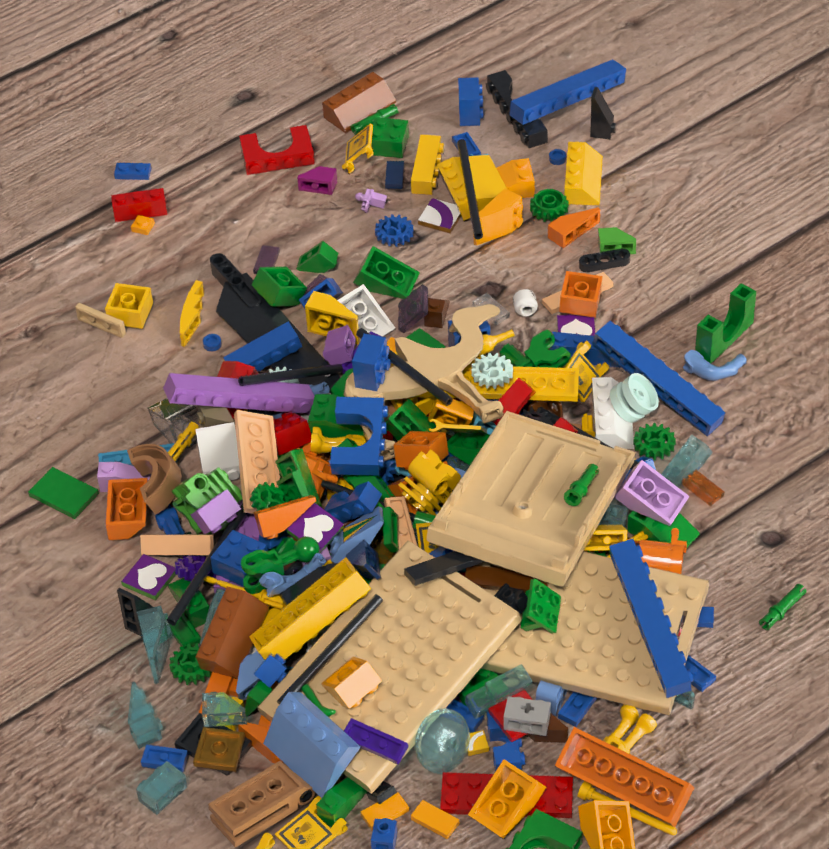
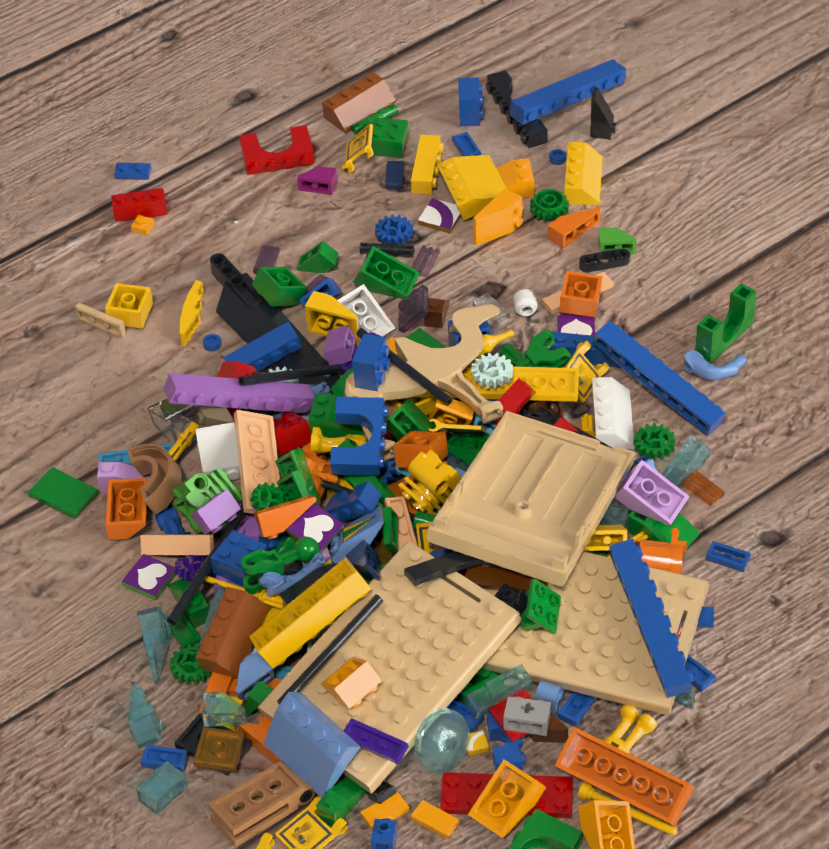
black slope [117,588,156,637] -> none
blue brick [254,653,287,688] -> none
green piece [302,684,336,717] -> none
lavender piece [355,189,387,213] -> none
black piece [457,139,483,239] -> none
green pin [564,464,599,506] -> none
light aqua wheel [610,373,659,423] -> none
green pin [759,584,807,630] -> none
none -> black pin [360,242,414,257]
none -> tile [411,245,440,277]
none -> blue tile [706,541,751,573]

